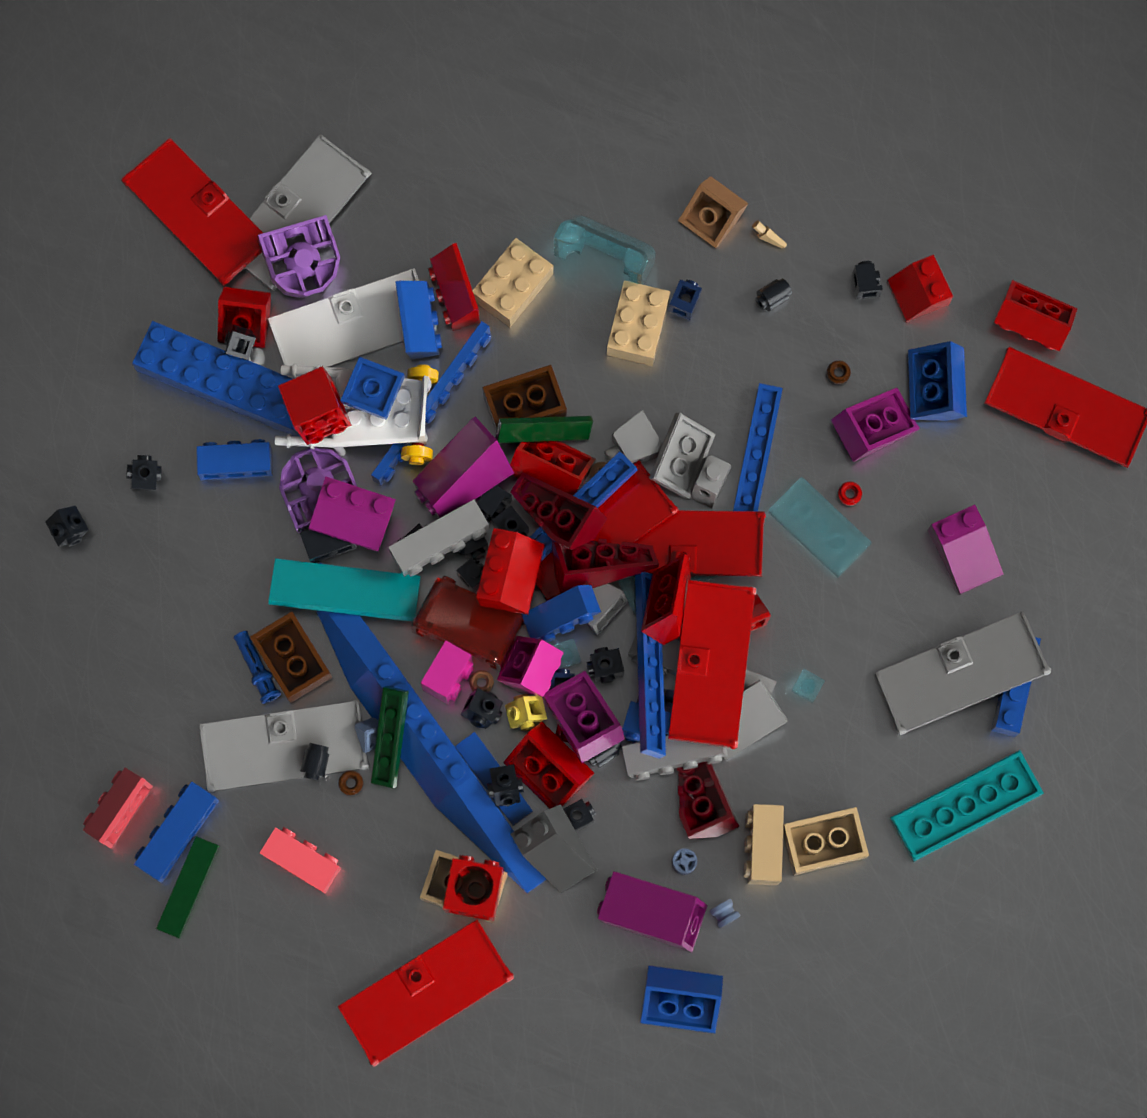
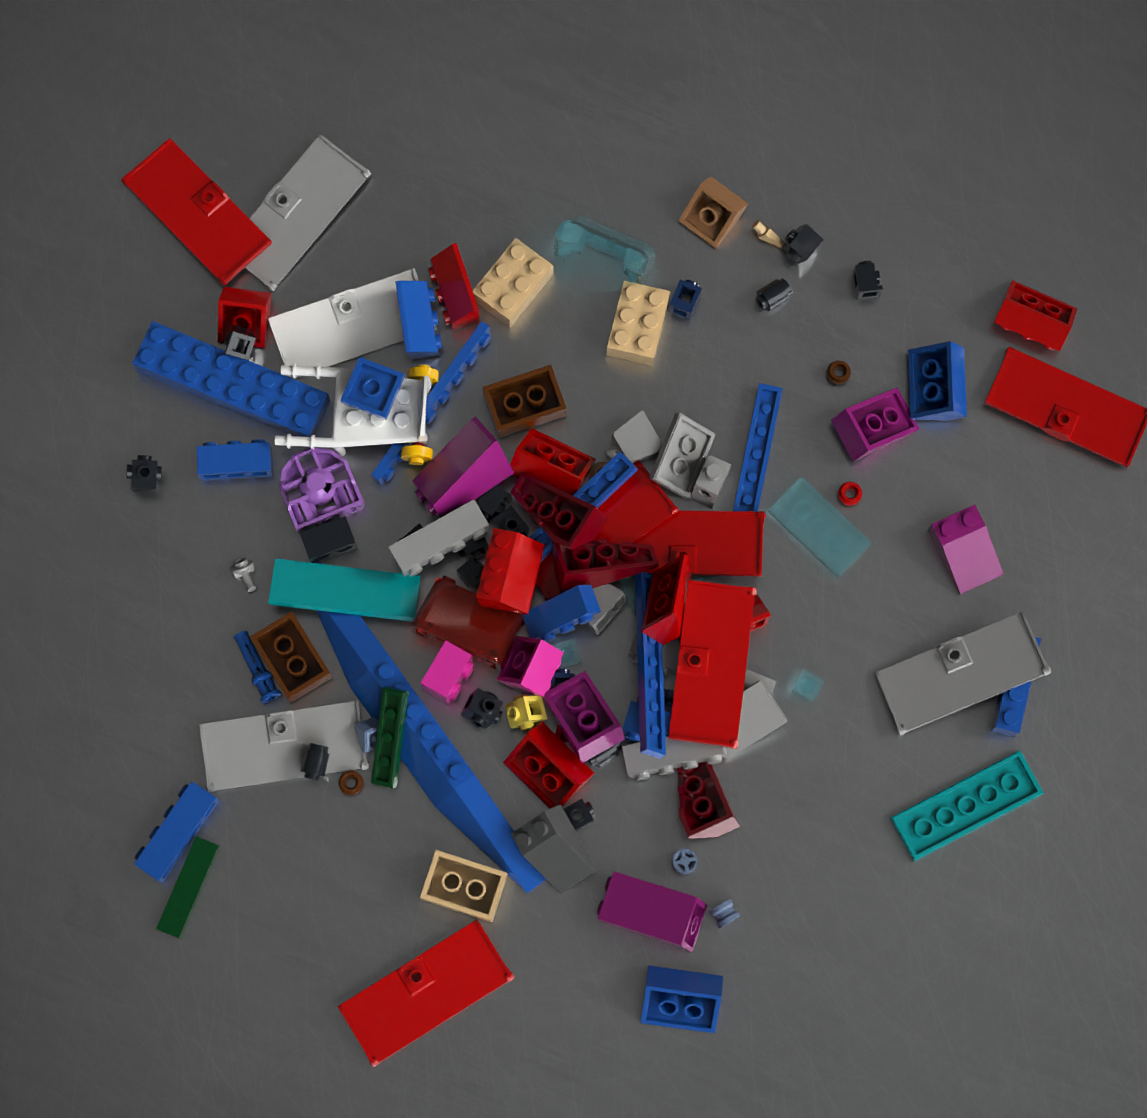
black brick [45,505,89,547] -> none
coral slope [83,768,153,849] -> none
medium lavender connector [257,215,340,298] -> none
coral brick [260,827,341,894] -> none
red brick [278,366,352,445] -> none
magenta slope [308,476,396,552] -> none
red brick [443,855,504,922] -> none
blue tile [455,732,533,826] -> none
medium nougat plate [469,670,494,692] -> none
black brick [487,764,524,807] -> none
dark green tile [495,416,593,443] -> none
black brick [586,647,625,684] -> none
tan brick [743,804,784,885] -> none
tan brick [783,807,869,876] -> none
red slope [887,254,953,323] -> none
none -> light grey plate [229,558,256,592]
none -> black brick [782,224,824,263]

